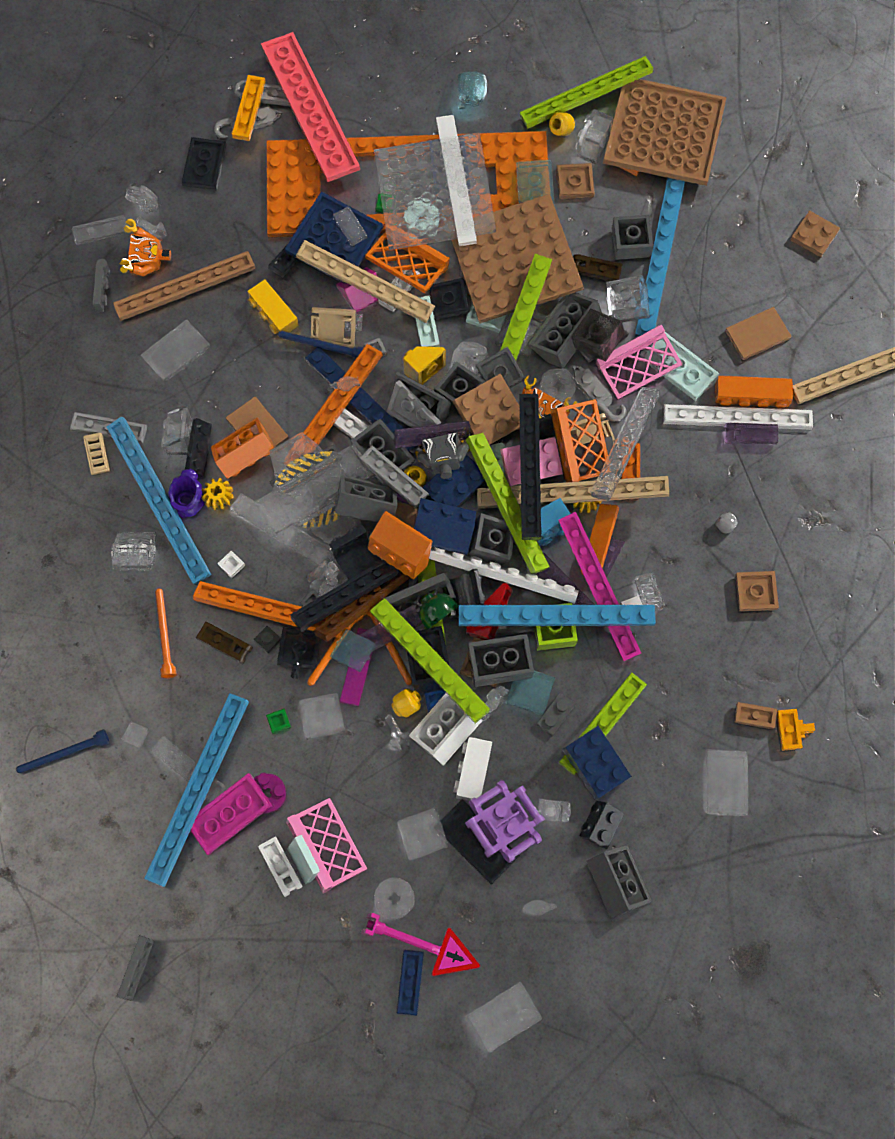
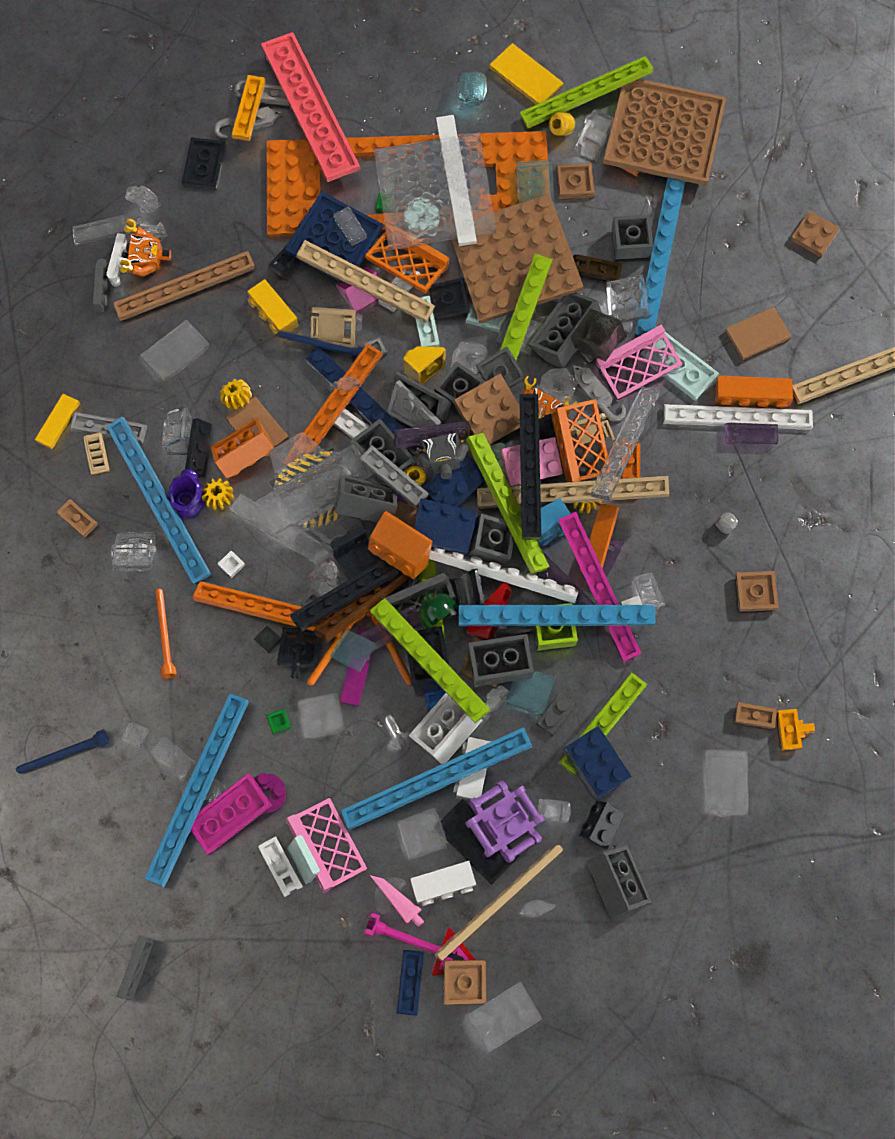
dark brown plate [196,621,253,664] -> none
yellow head [391,688,422,718] -> none
none -> yellow tile [35,394,80,449]
none -> medium nougat plate [57,499,98,538]
none -> white plate [107,233,129,287]
none -> yellow gear [219,379,252,411]
none -> dark azure plate [341,727,533,830]
none -> bright pink bar [370,875,424,927]
none -> white brick [410,861,476,906]
none -> tan tile [435,845,563,961]
none -> medium nougat plate [443,960,486,1004]
none -> yellow tile [489,43,564,105]

